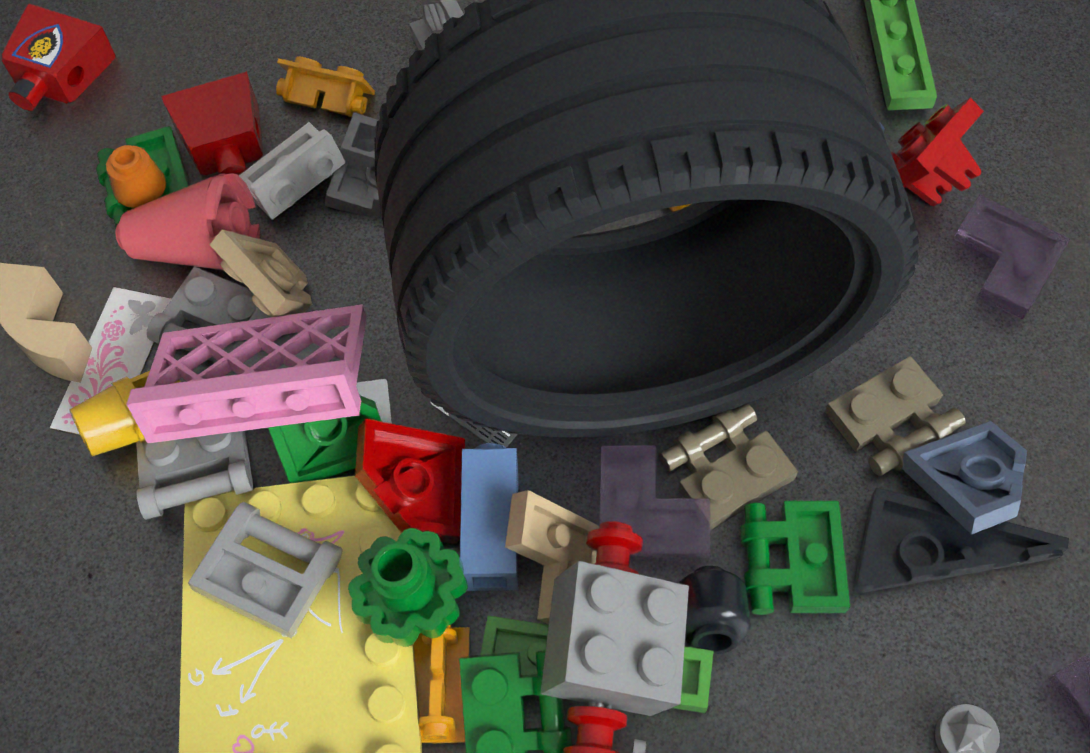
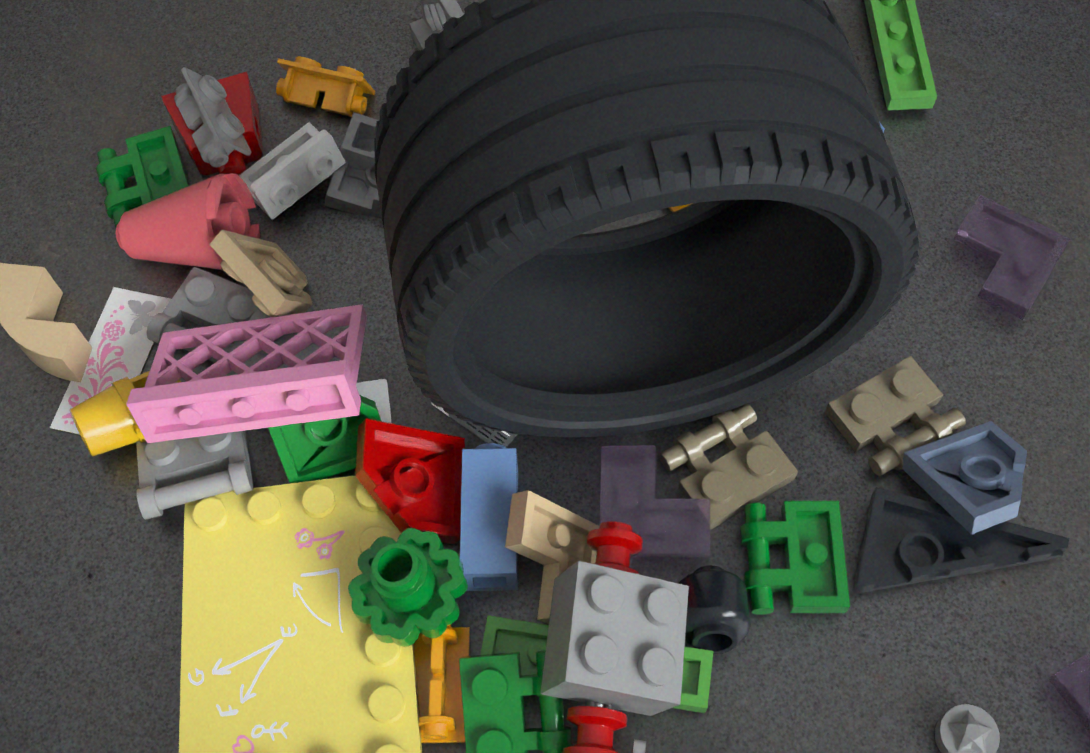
red torso [2,4,116,111] -> none
orange hat [106,145,166,208] -> none
light grey plate [188,502,342,639] -> none
red plate [891,97,984,206] -> none
none -> light grey hinge [174,67,252,167]

